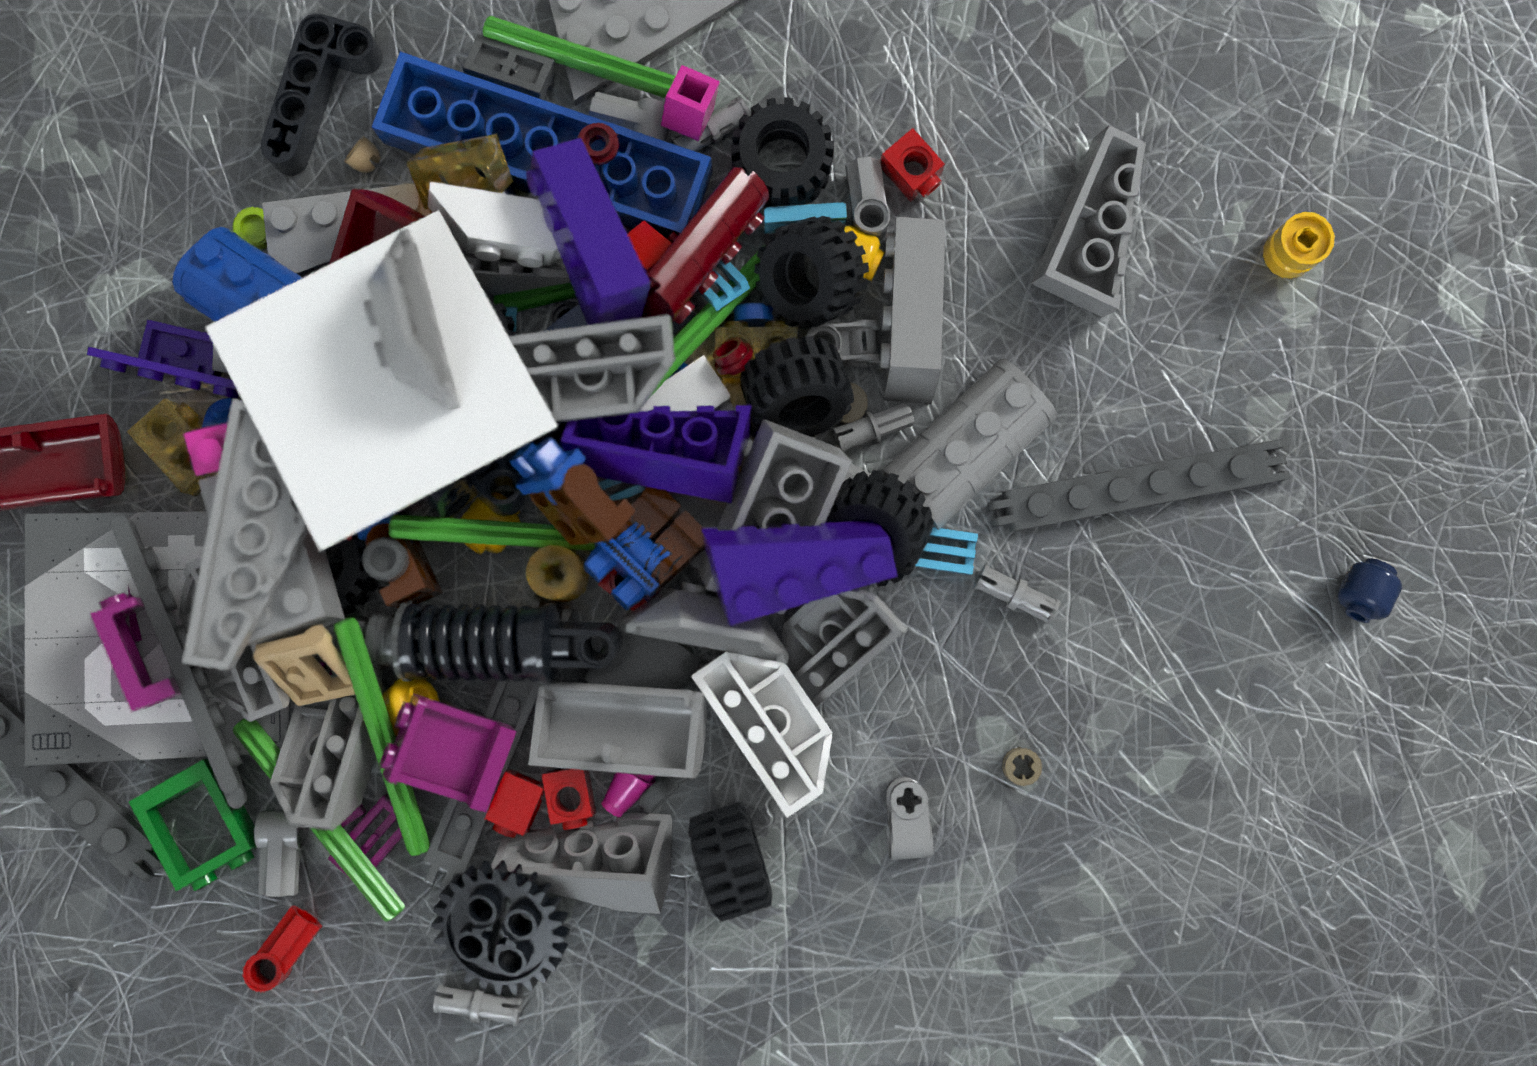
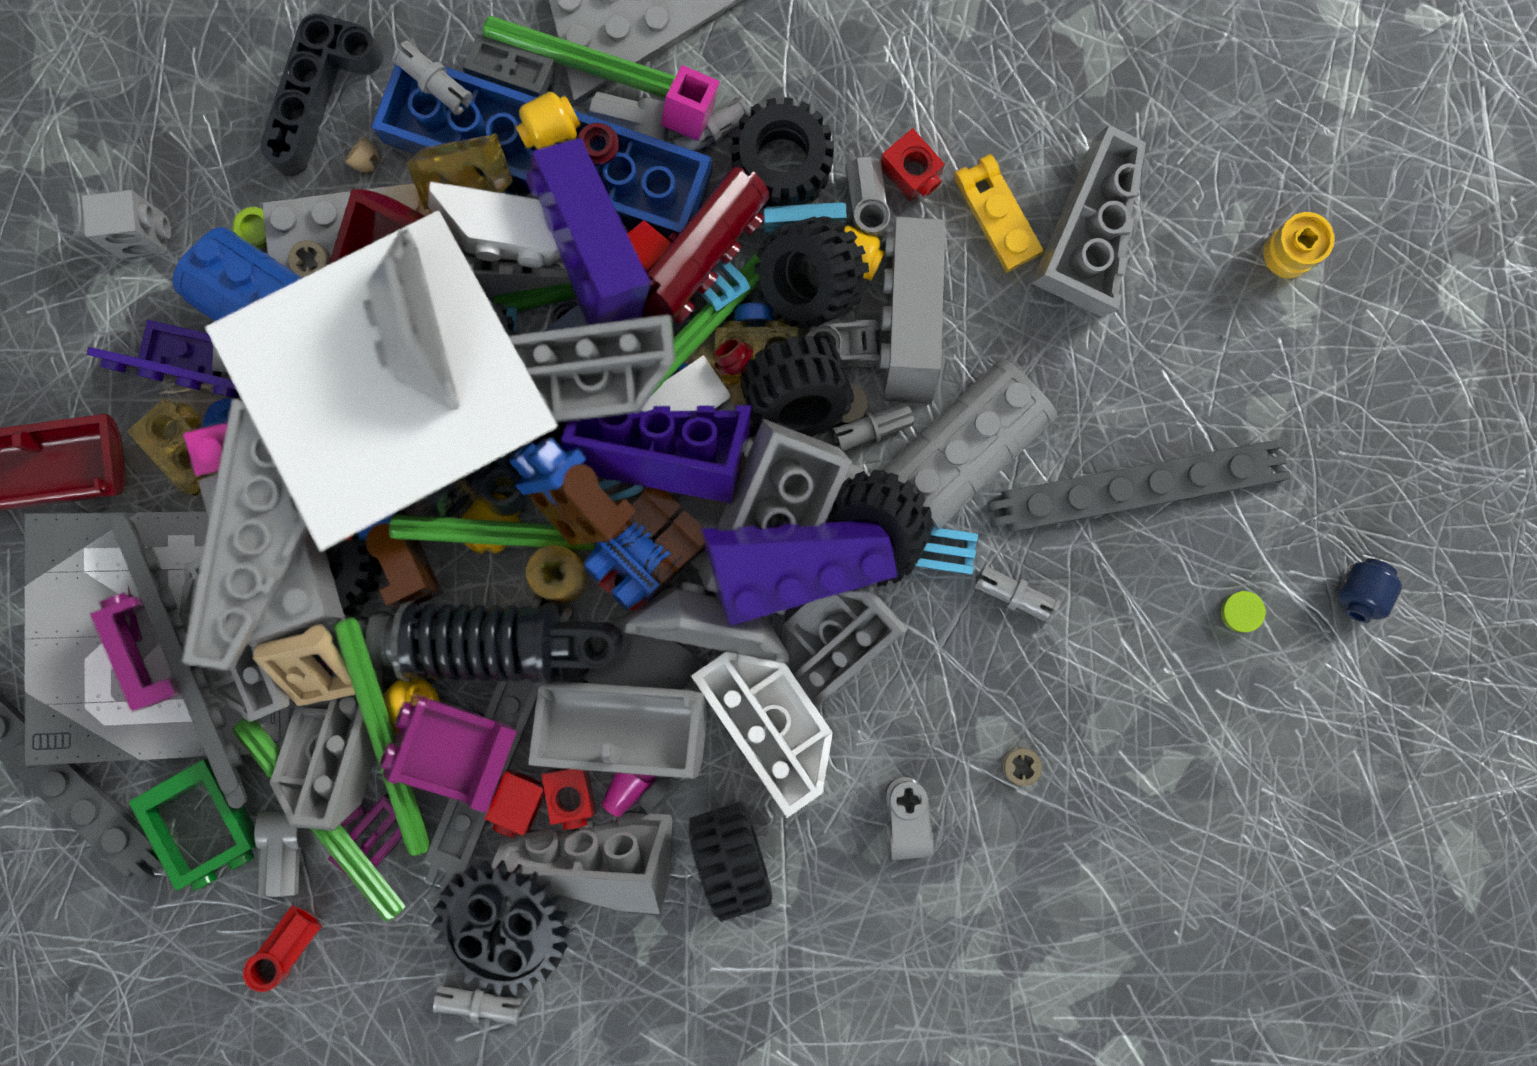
dark grey tile [362,537,409,582] -> none
none -> light grey brick [81,190,171,258]
none -> dark tan bush [288,240,330,278]
none -> light grey pin [392,41,473,115]
none -> yellow head [515,92,581,150]
none -> yellow plate [953,154,1044,273]
none -> lime tile [1220,591,1266,633]

